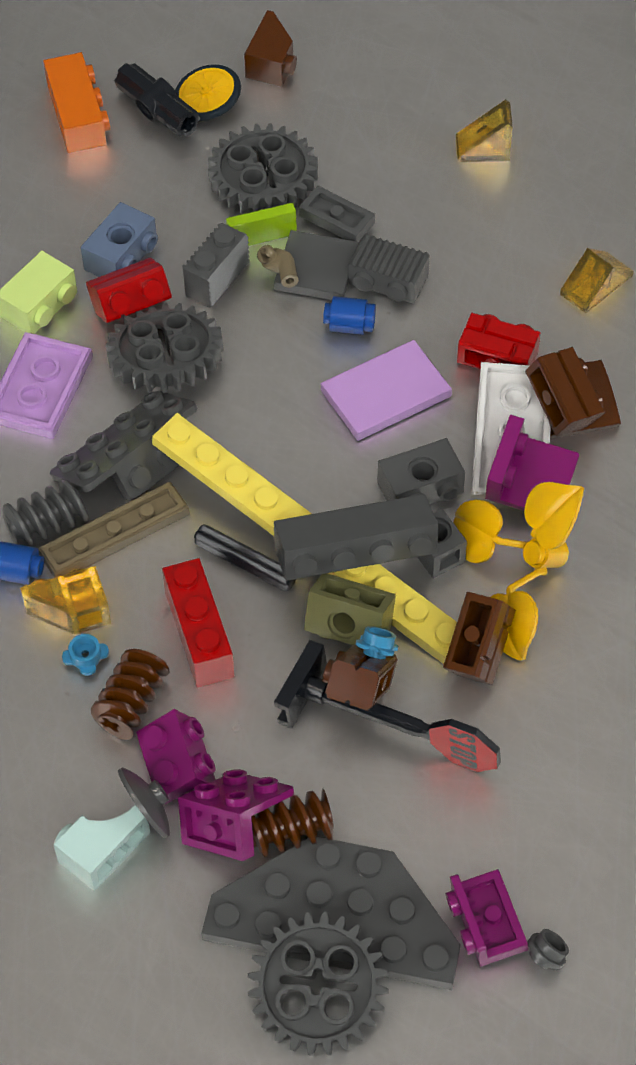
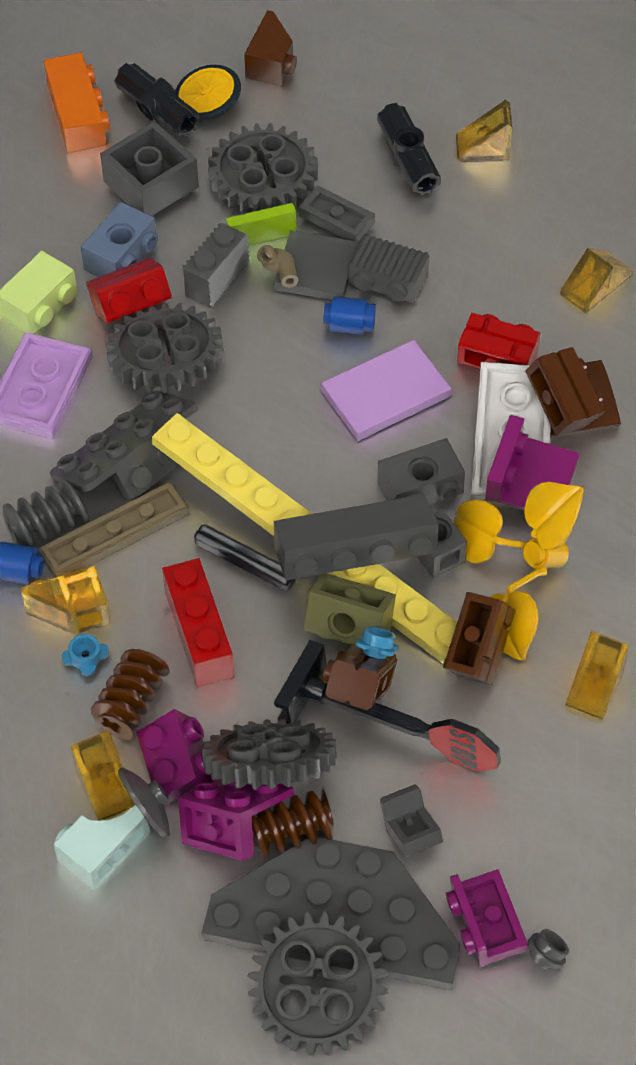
none -> clear yellow slope [70,730,136,821]
none -> dark grey brick [100,121,199,216]
none -> dark grey gear [202,719,337,789]
none -> black piece [377,102,441,196]
none -> dark grey bracket [380,784,443,857]
none -> clear yellow slope [565,631,630,720]

